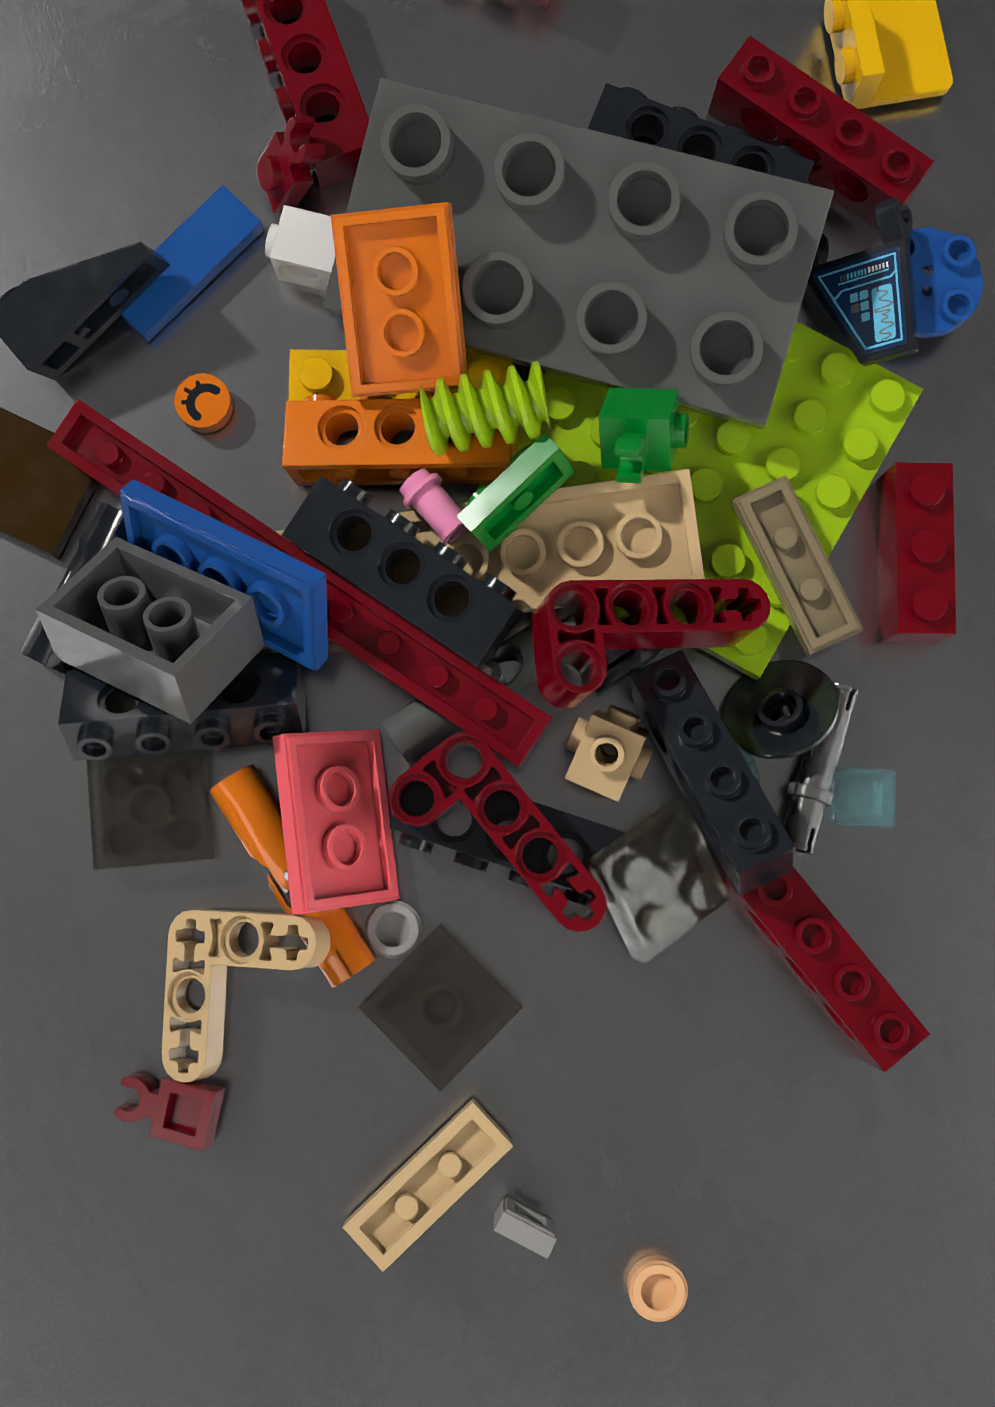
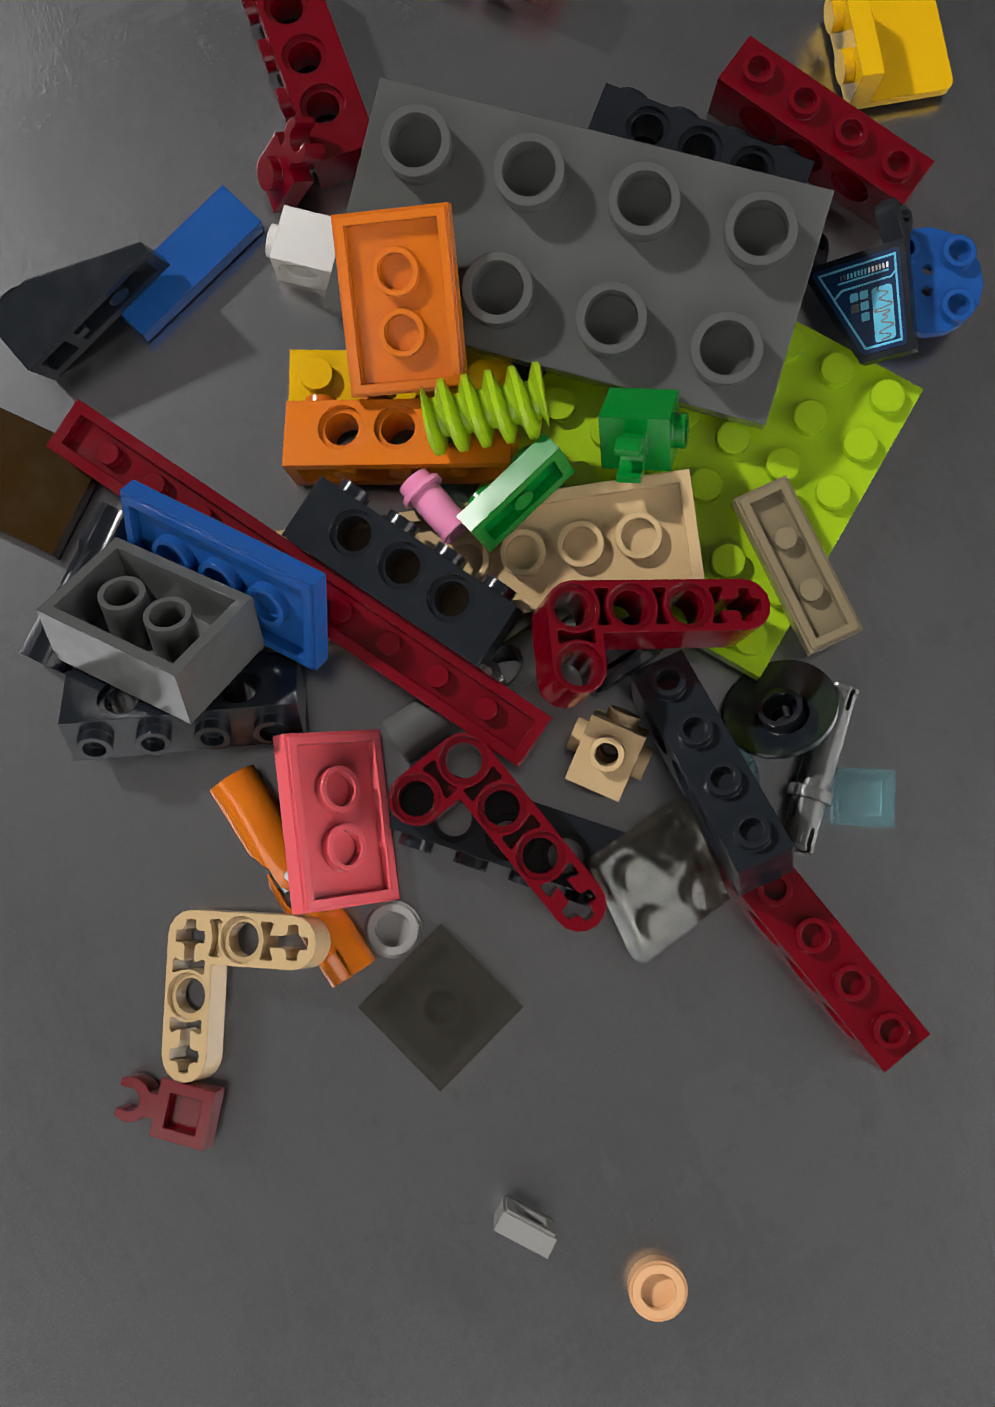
clear smoke plate [86,749,214,870] -> none
orange tile [174,373,233,433] -> none
tan plate [342,1098,513,1272] -> none
dark red brick [876,462,956,644] -> none

